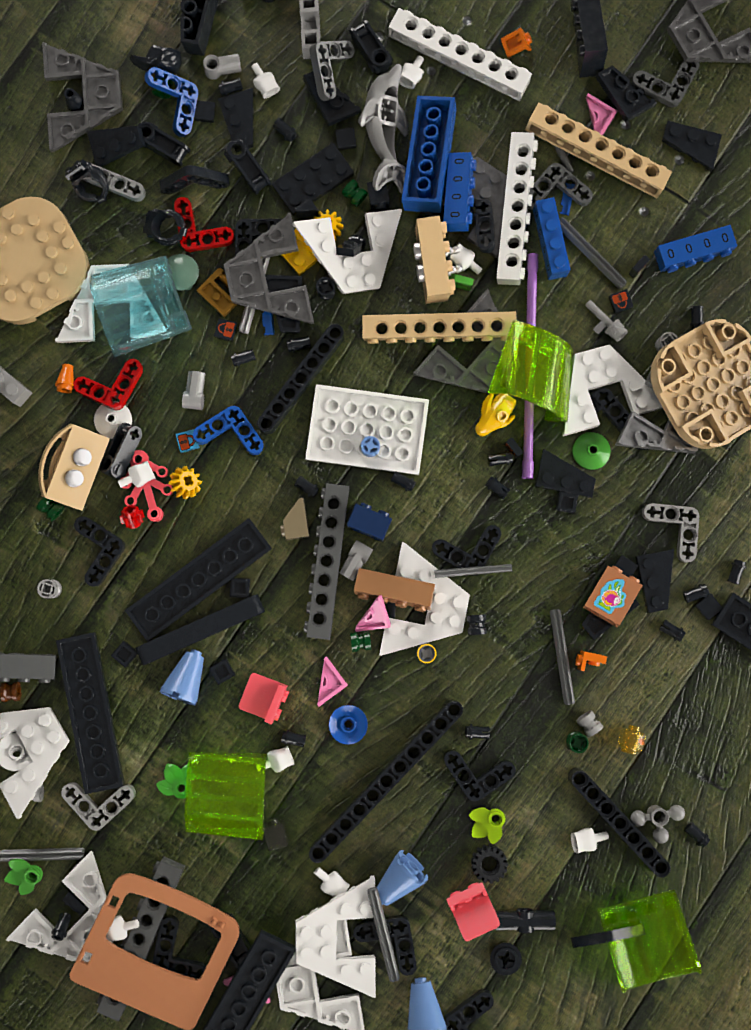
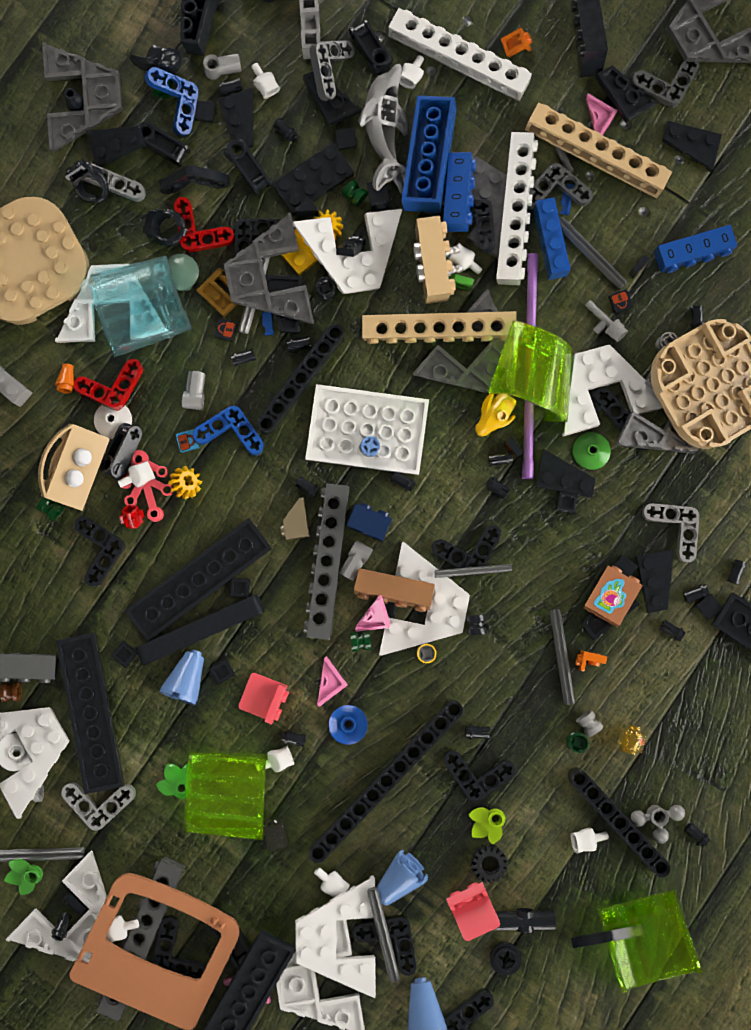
light grey wheel [37,579,62,599] -> none

